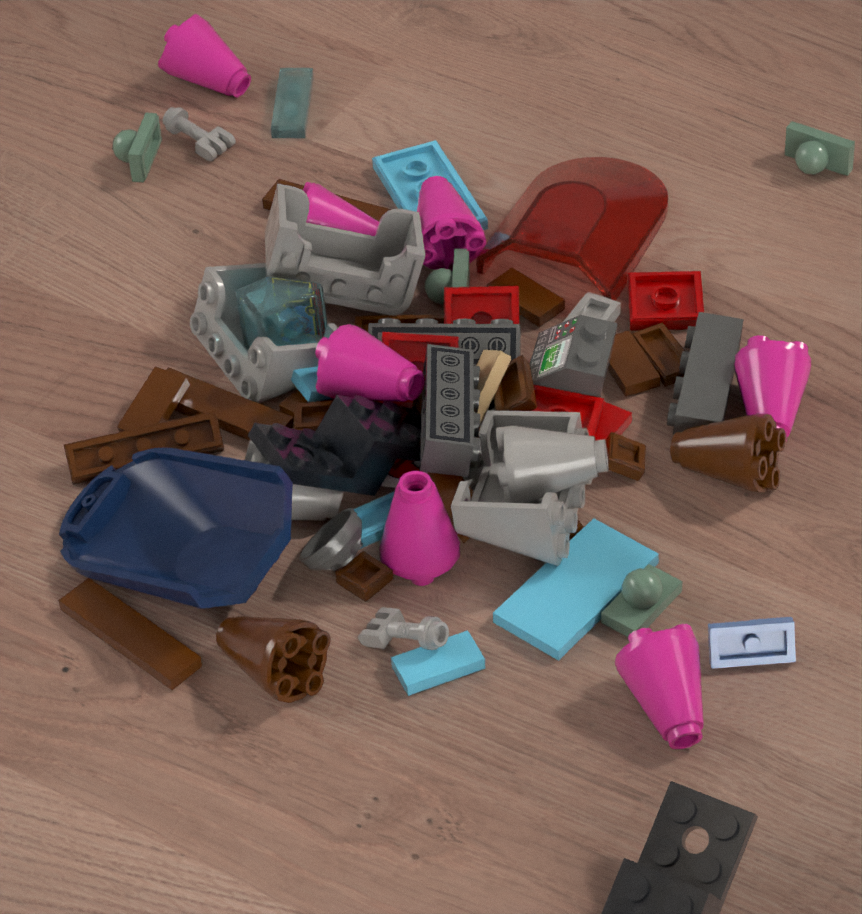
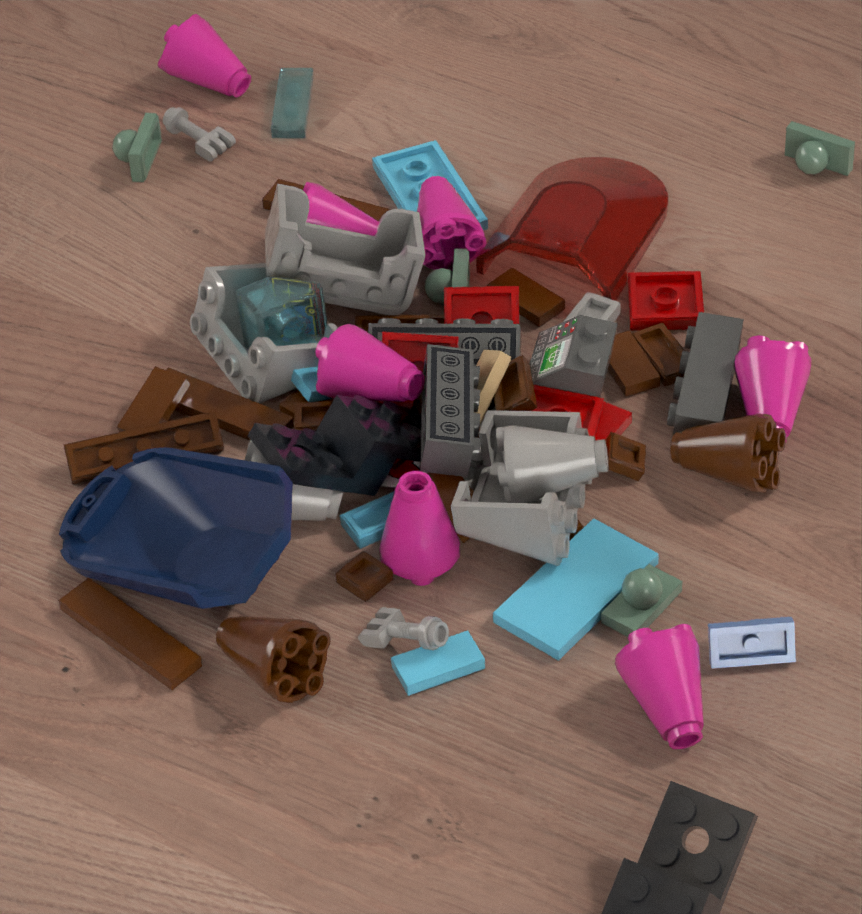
dark grey piece [299,508,363,571] -> none

